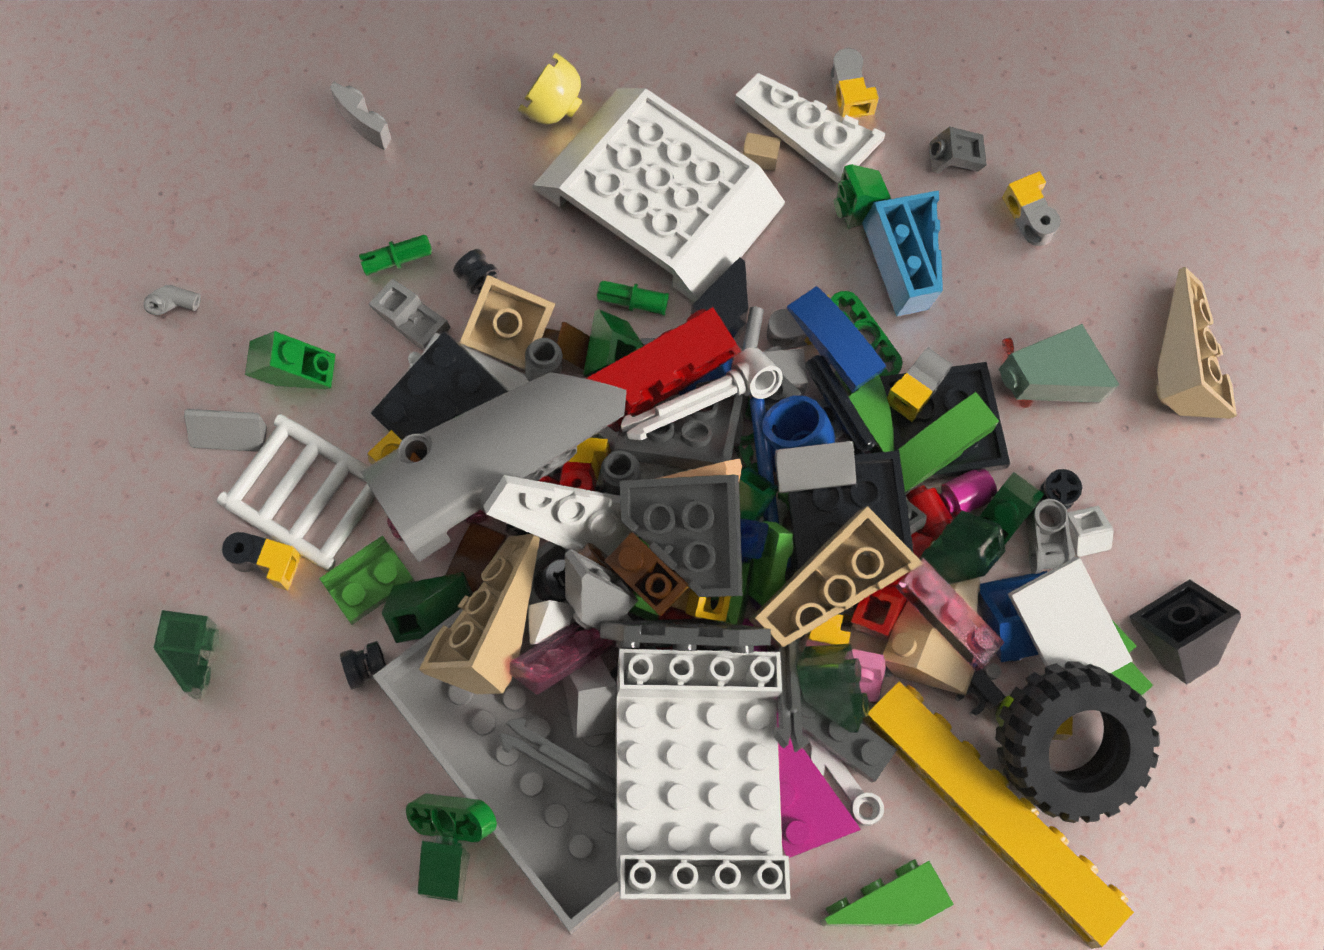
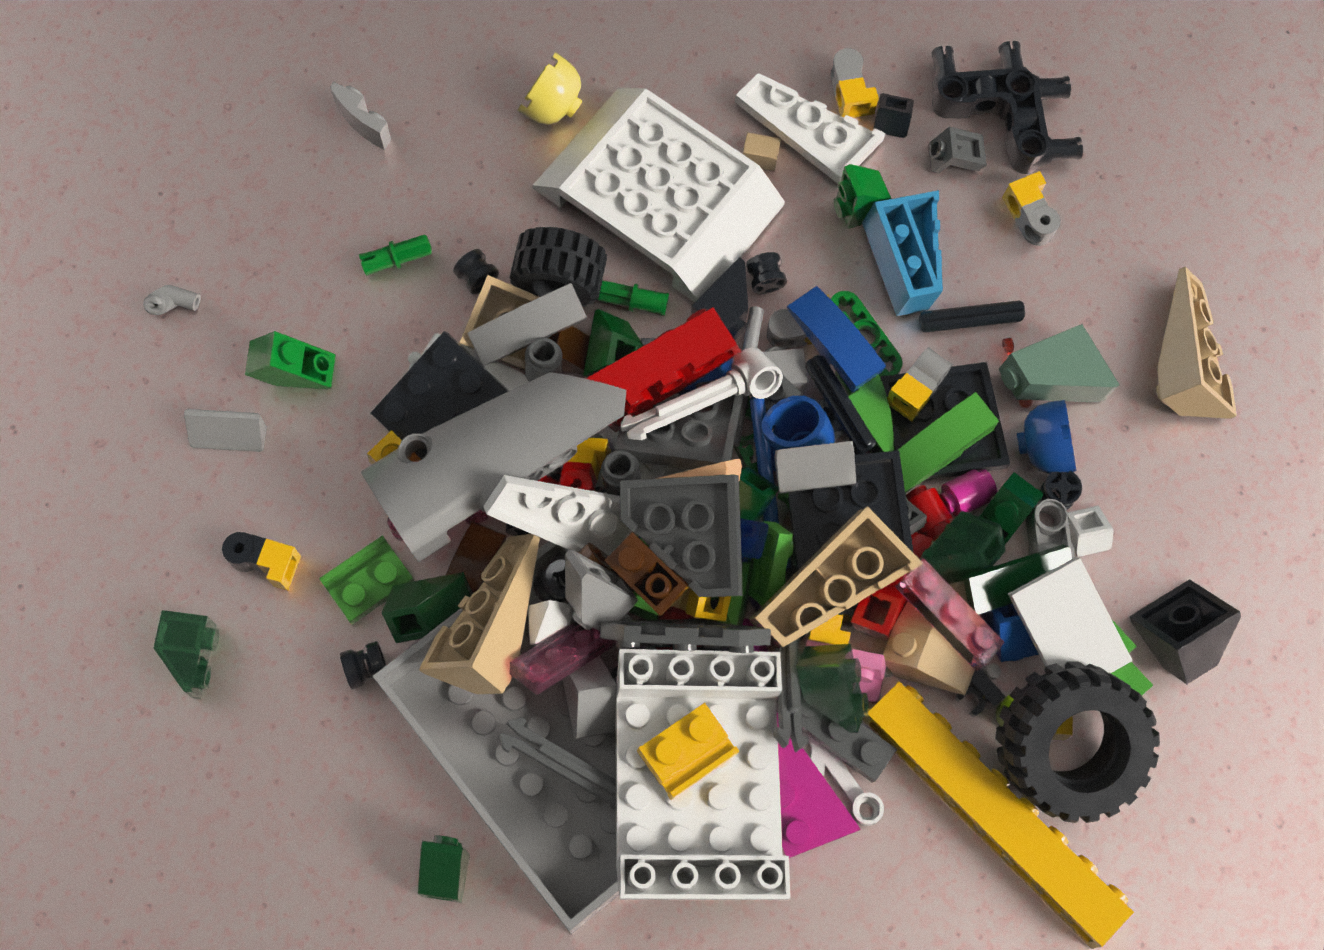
white bar [217,414,375,571] -> none
light grey slope [369,279,451,351] -> none
green beam [406,793,497,842] -> none
bright green slope [820,859,954,926] -> none
none -> light grey slope [467,283,587,366]
none -> black tyre [509,227,607,307]
none -> yellow plate [637,703,739,800]
none -> black wheel [746,252,787,294]
none -> black slope [873,93,914,138]
none -> black axle [919,300,1025,332]
none -> black pin [931,41,1083,174]
none -> dark green tile [963,544,1072,615]
none -> blue cylinder [1017,400,1077,474]

